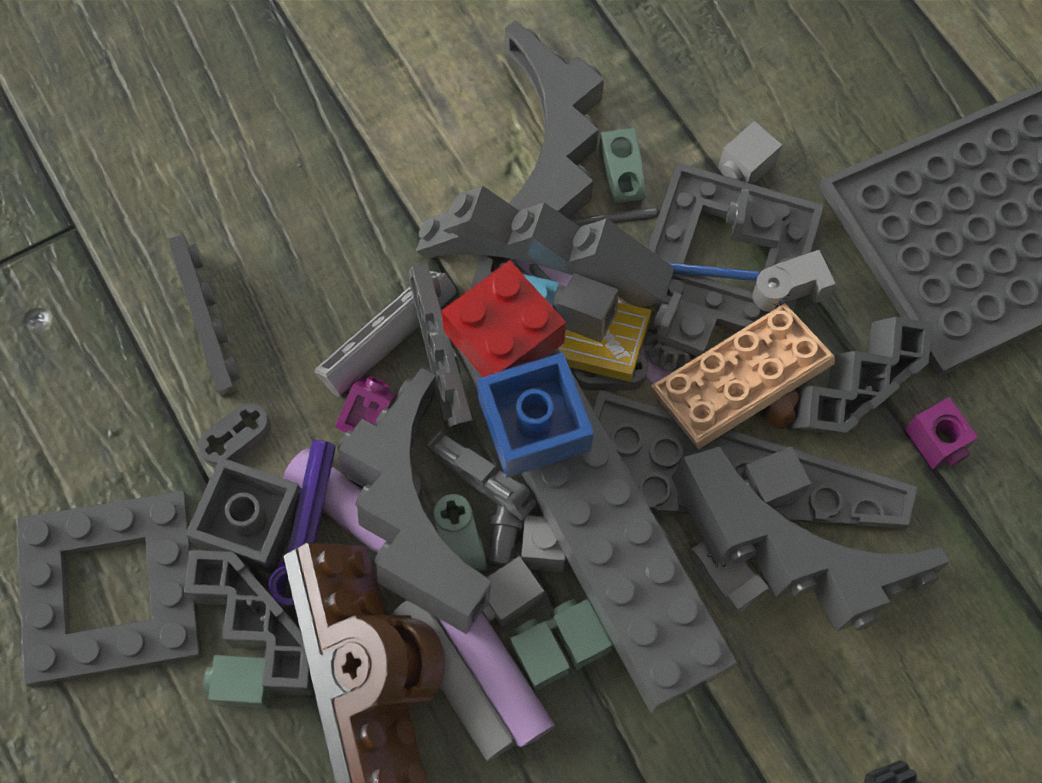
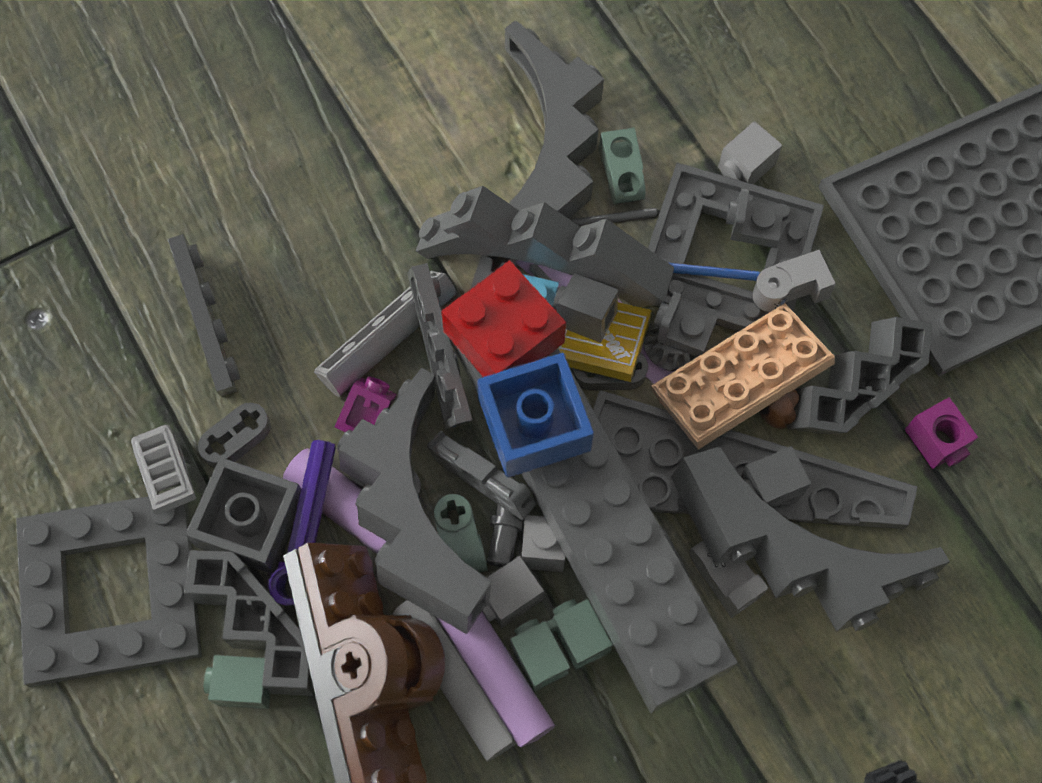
none -> light grey slope [131,425,196,515]

